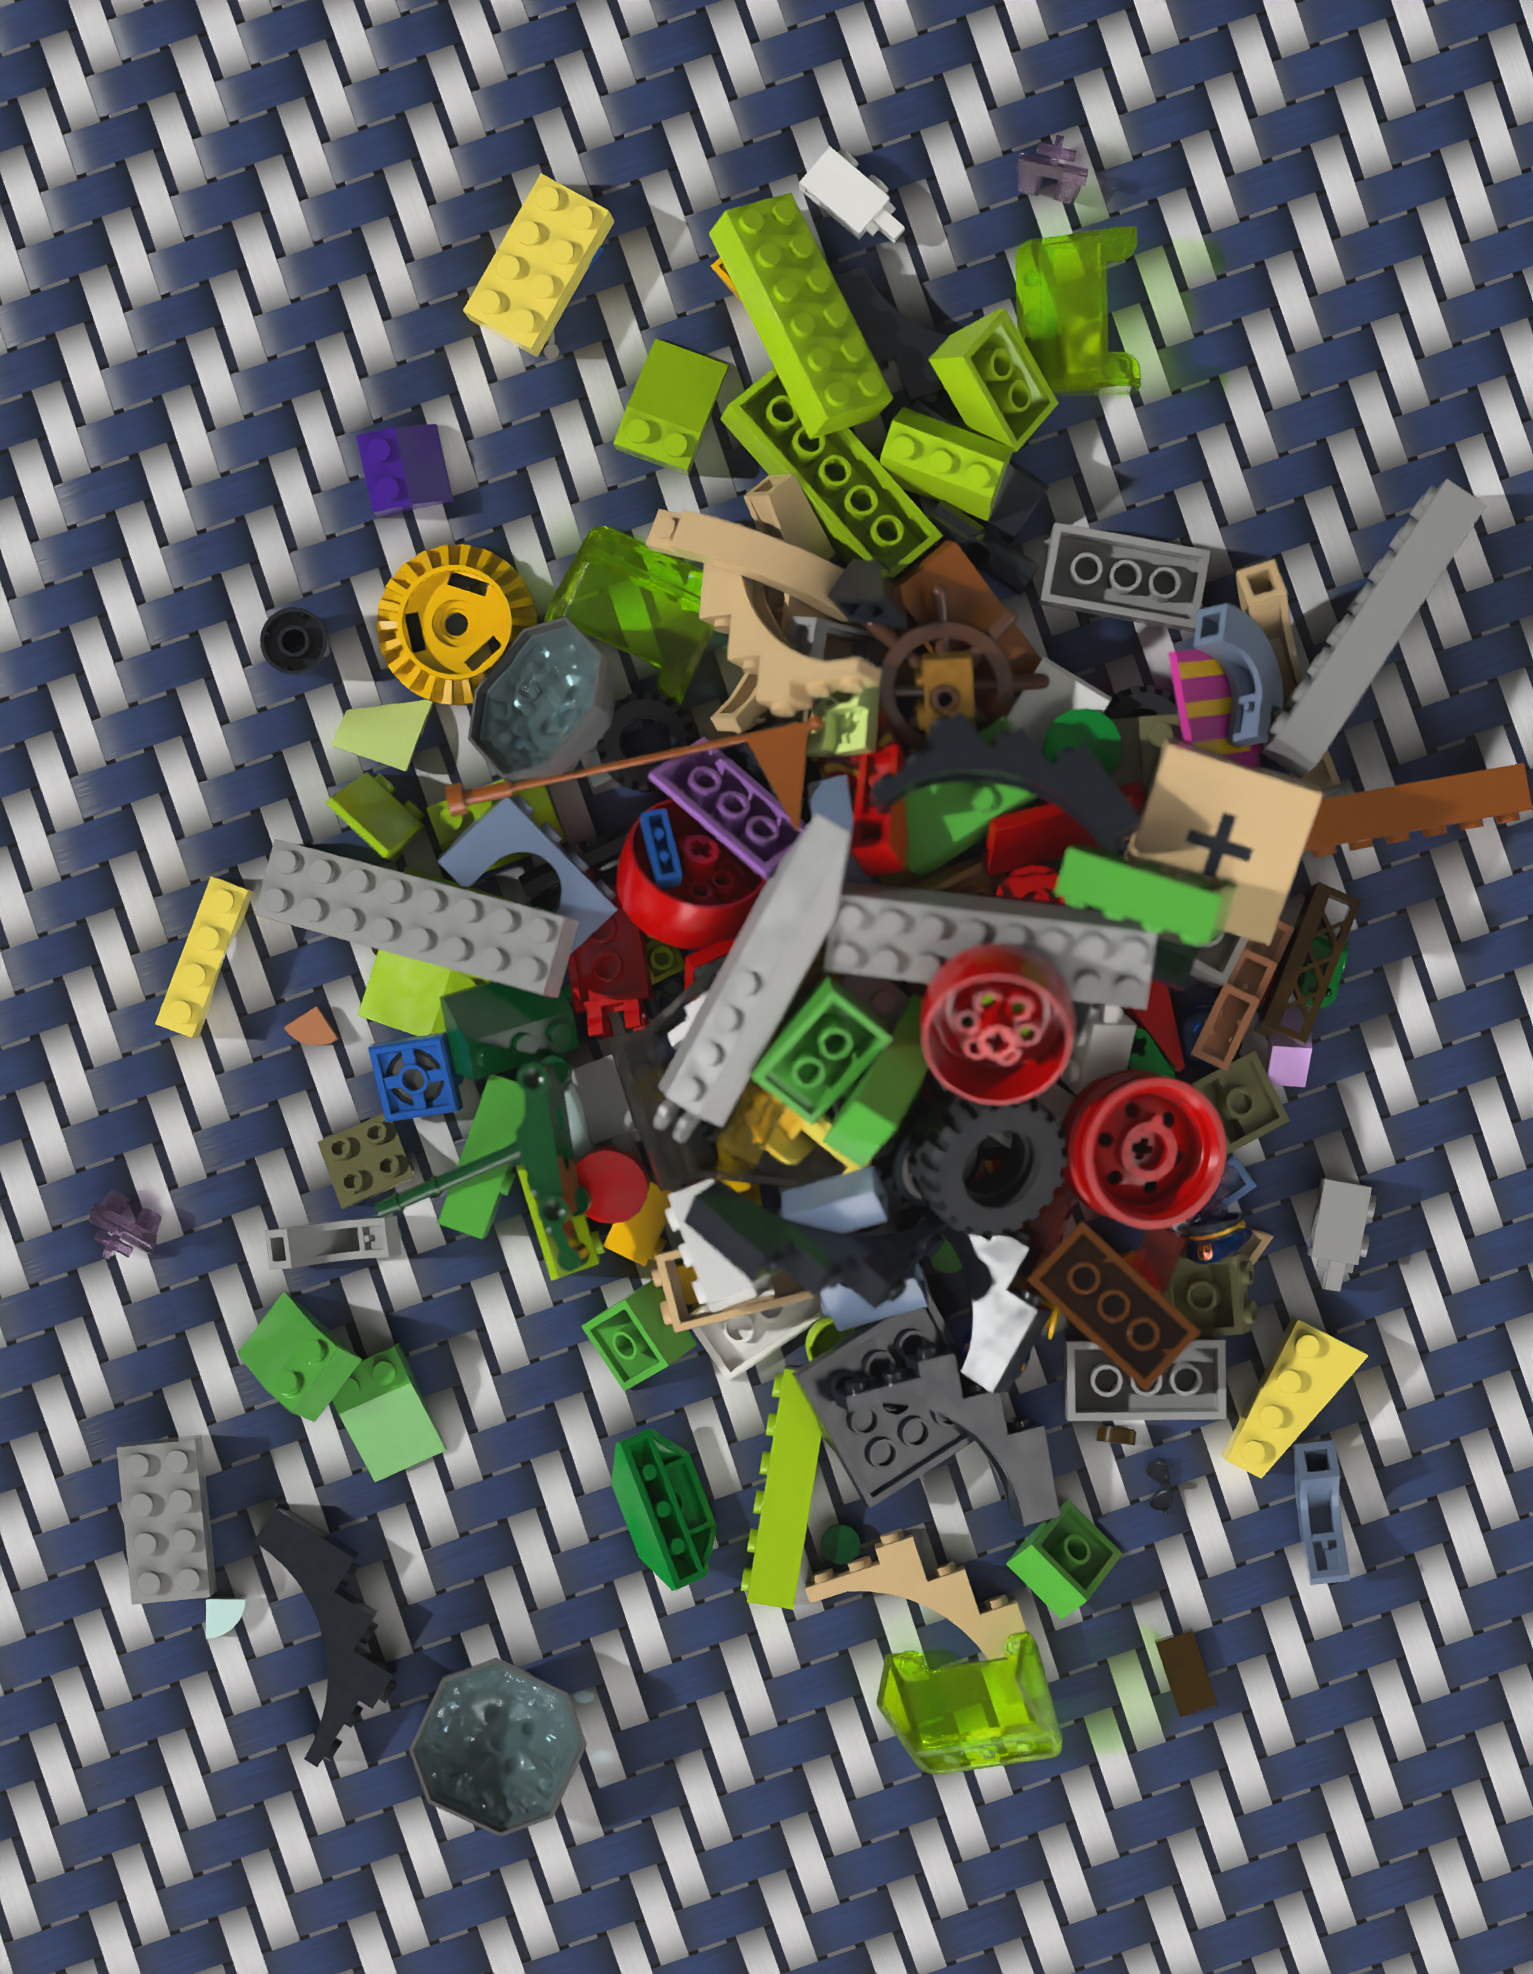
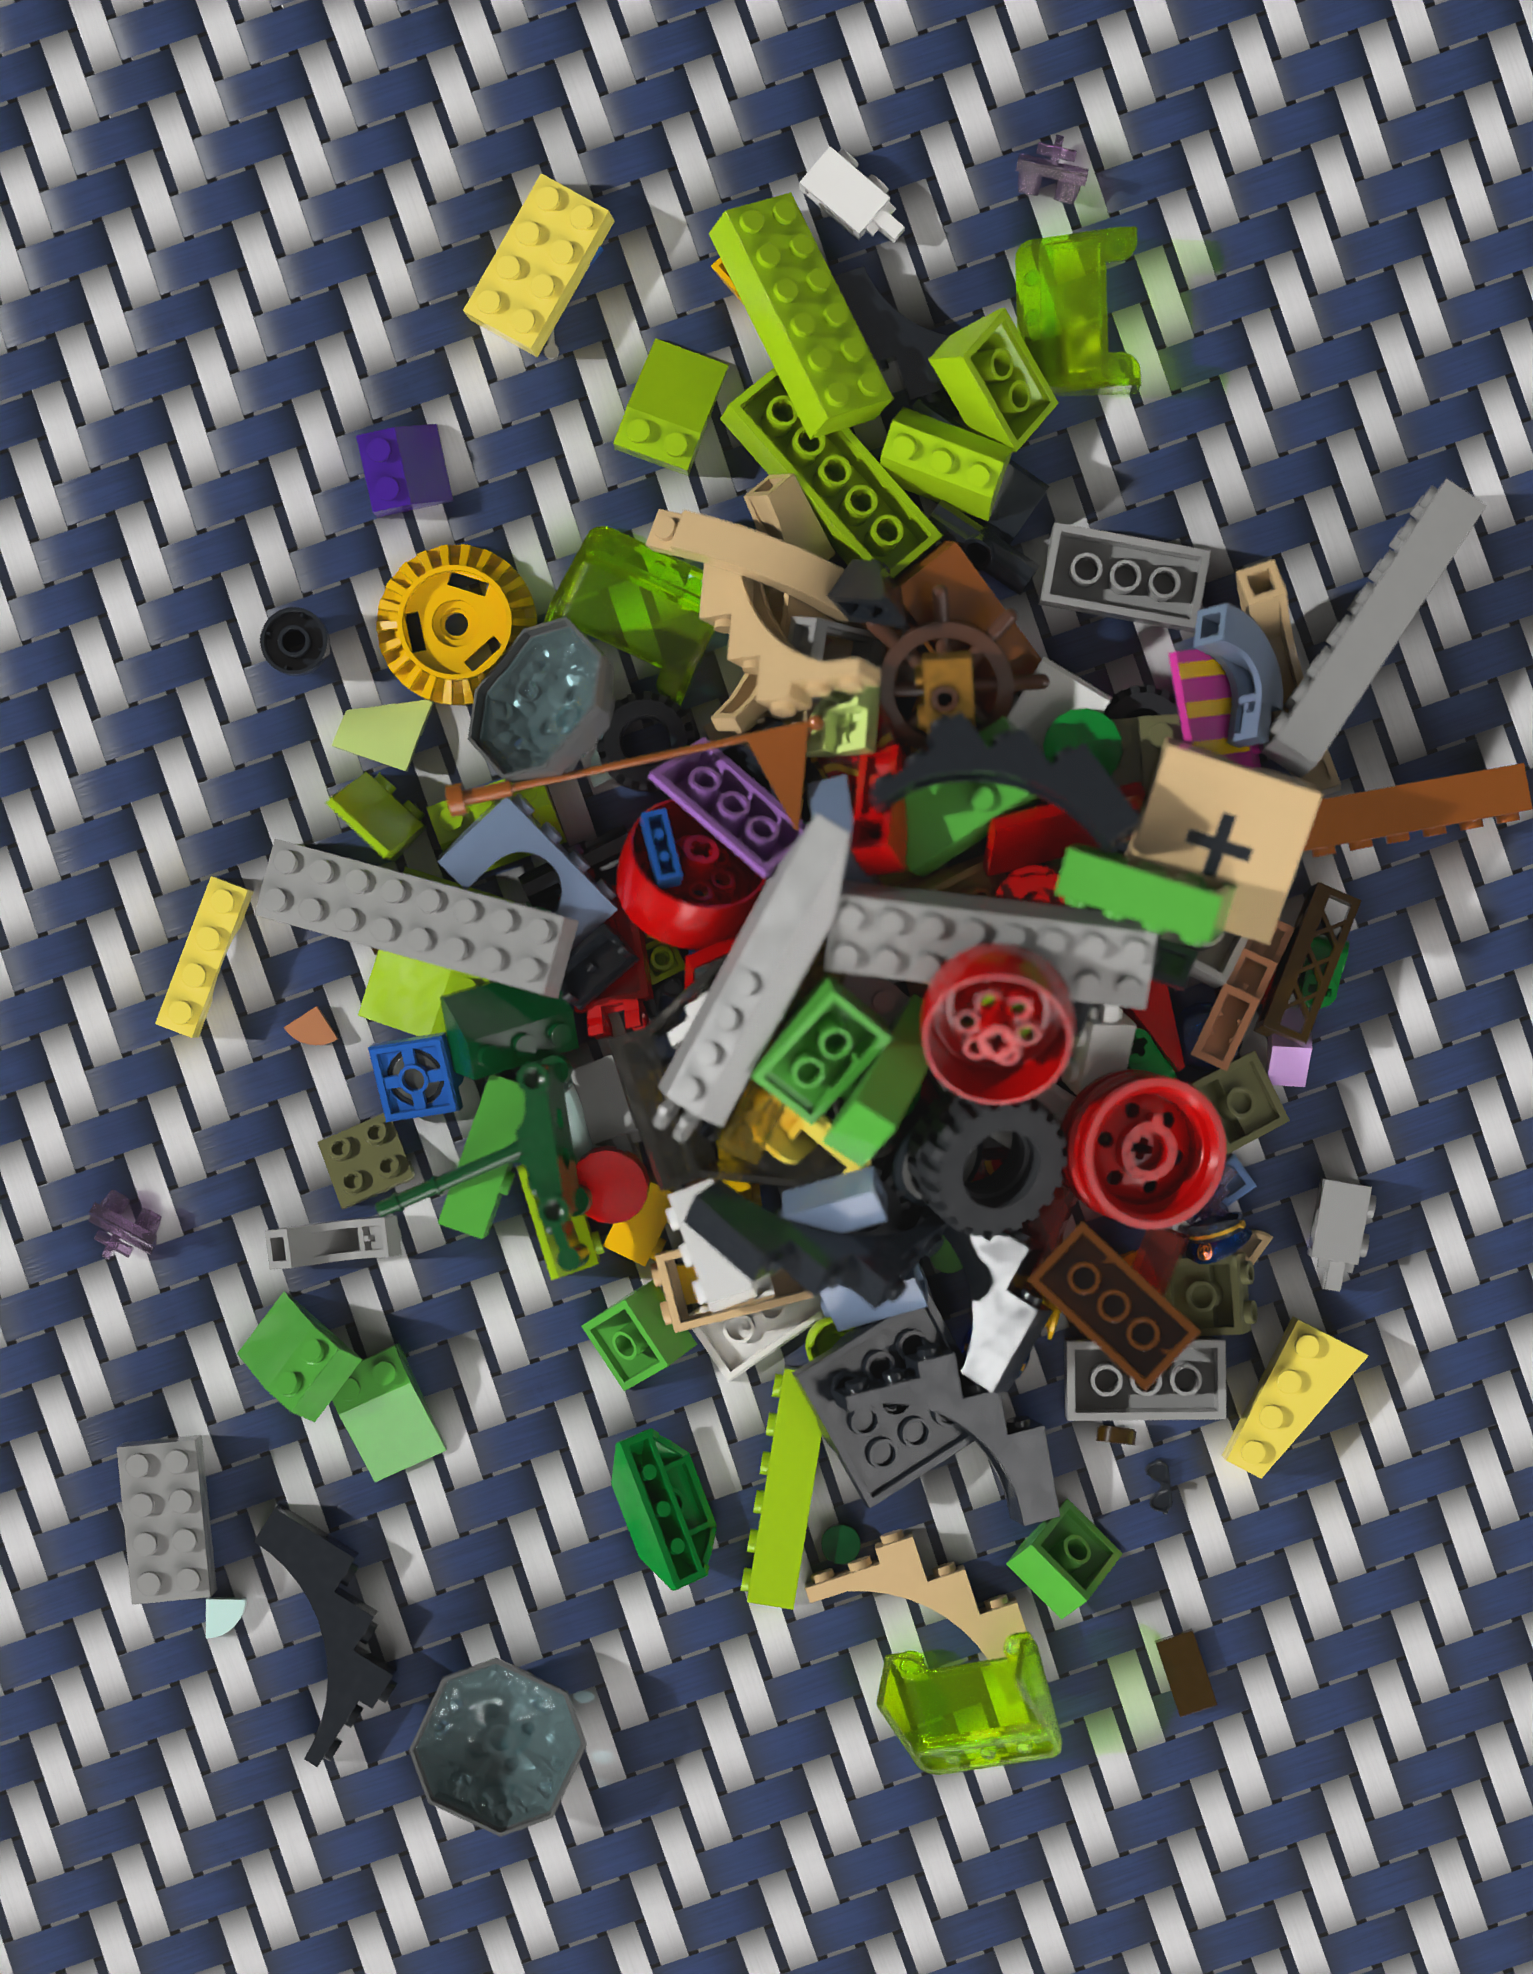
sand blue arch [1294,1440,1350,1585] -> none
none -> black hinge [560,923,640,1011]

